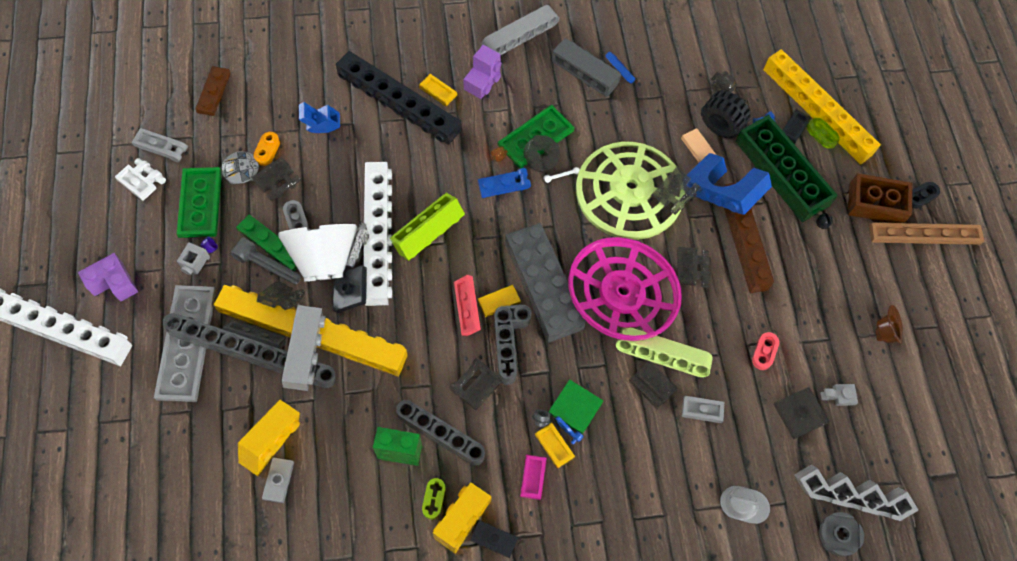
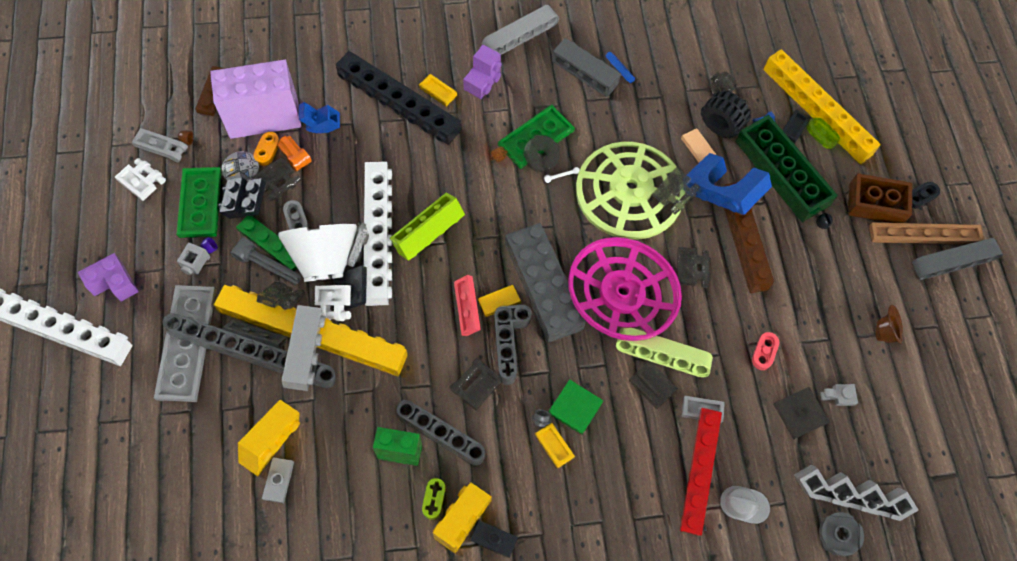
blue plate [478,168,531,198] -> none
dark pink tile [520,455,547,500] -> none
blue piece [556,416,583,445] -> none
none -> reddish brown hinge [178,130,193,145]
none -> lavender brick [210,59,302,139]
none -> black plate [219,177,266,219]
none -> orange piece [277,136,312,172]
none -> white plate [315,285,351,321]
none -> red plate [680,408,722,536]
none -> dark grey beam [912,238,1003,280]

